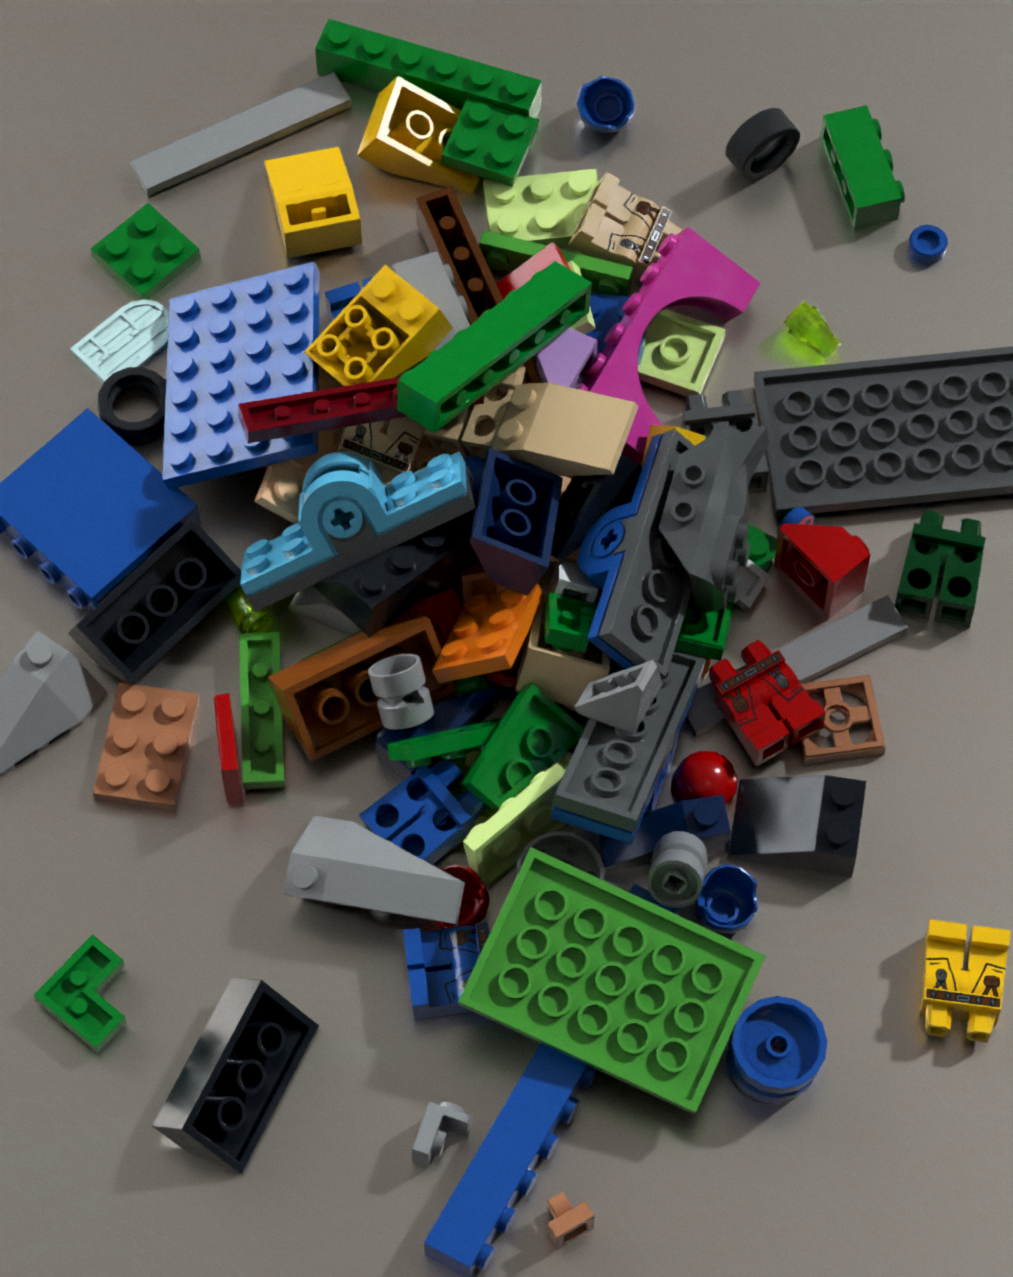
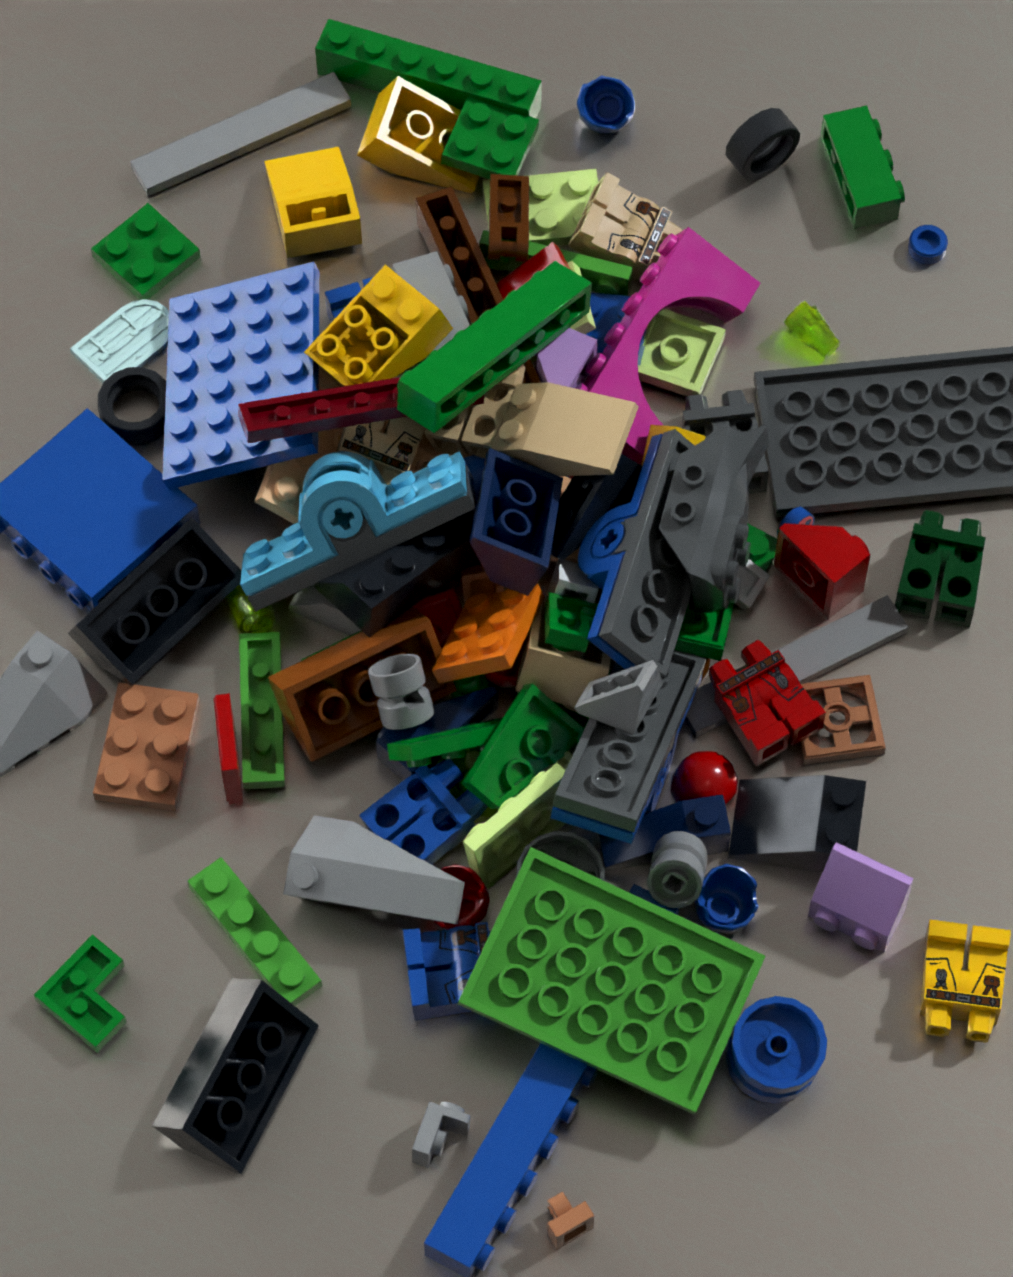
none -> bright green plate [187,857,322,1006]
none -> reddish brown plate [488,174,529,262]
none -> lavender slope [808,843,914,952]

